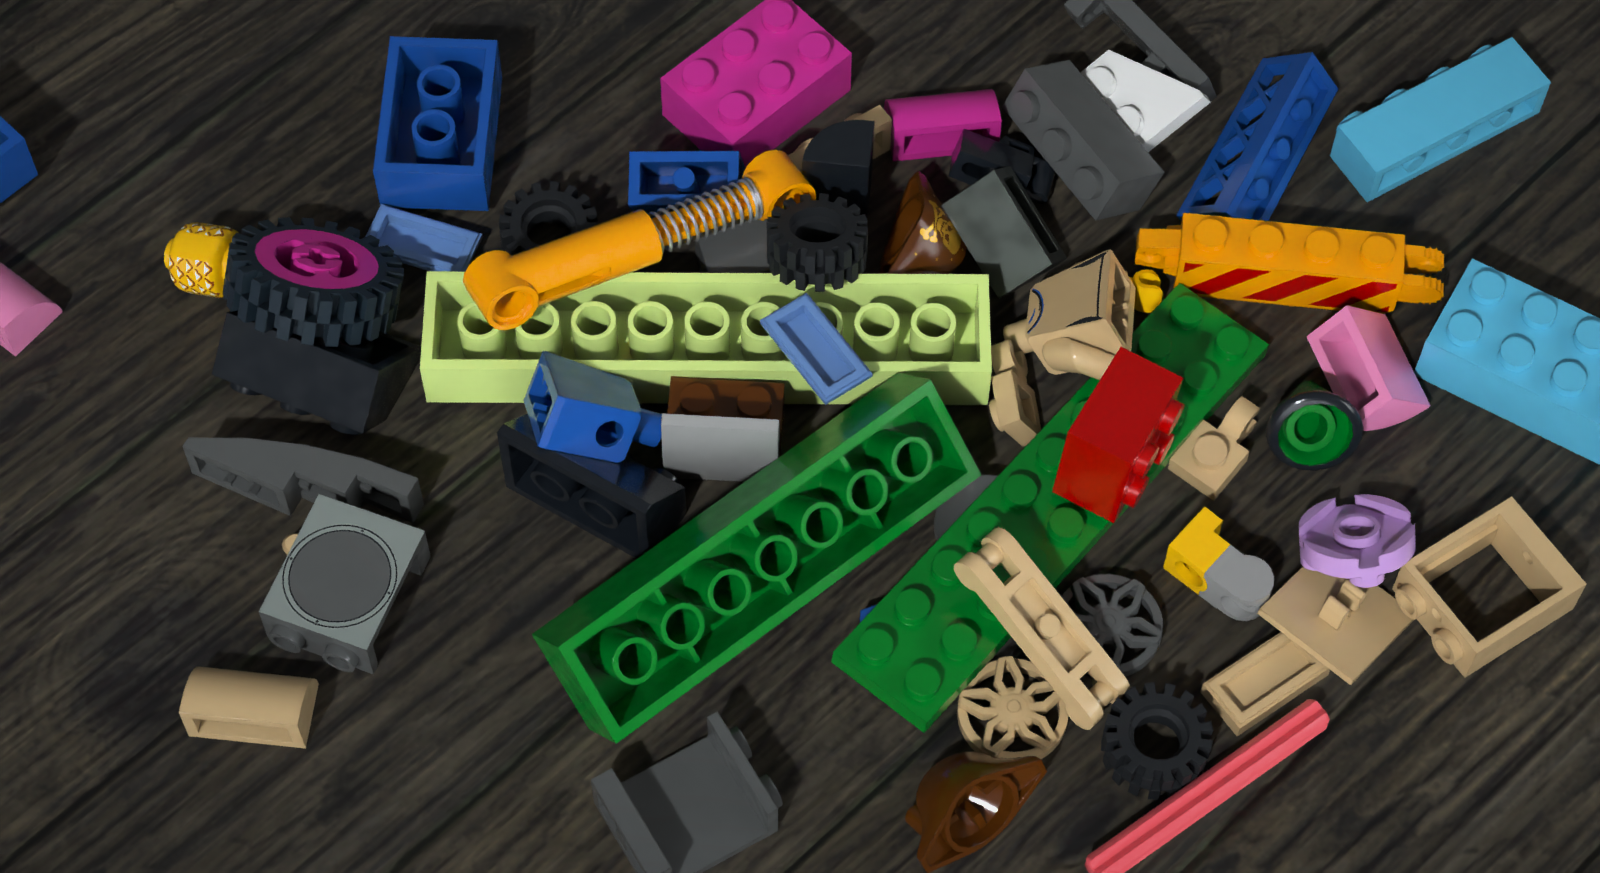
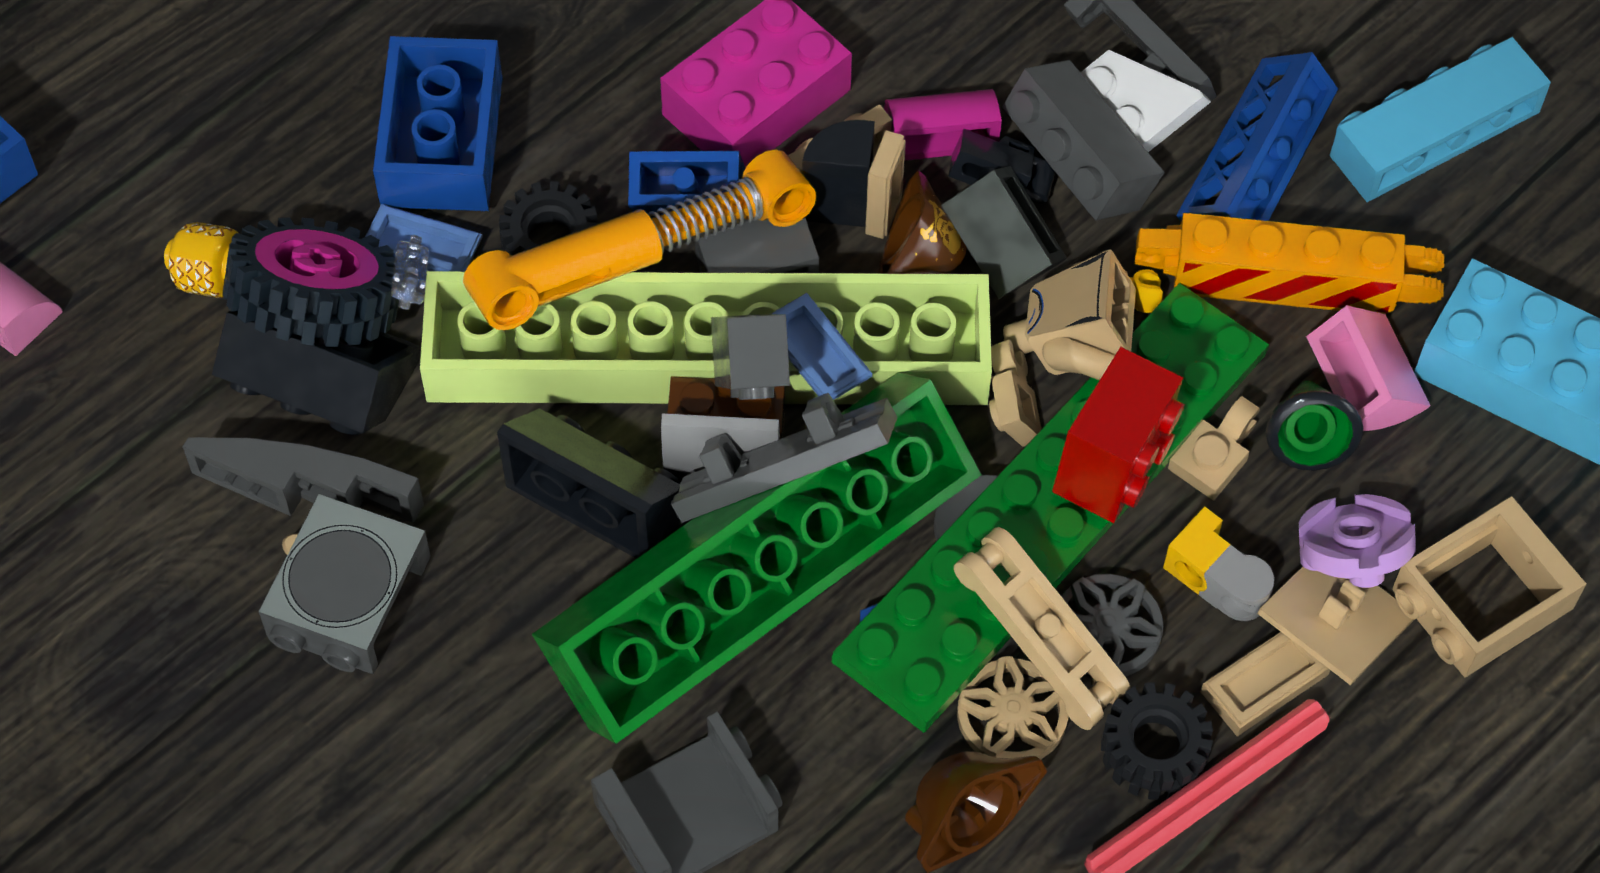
tan brick [179,666,319,749] -> none
blue torso [523,351,662,463] -> none
black tyre [767,193,868,292] -> none
none -> clear axle [391,235,429,310]
none -> dark grey hinge [671,393,898,523]
none -> dark grey brick [711,314,790,400]
none -> tan tile [865,130,906,239]

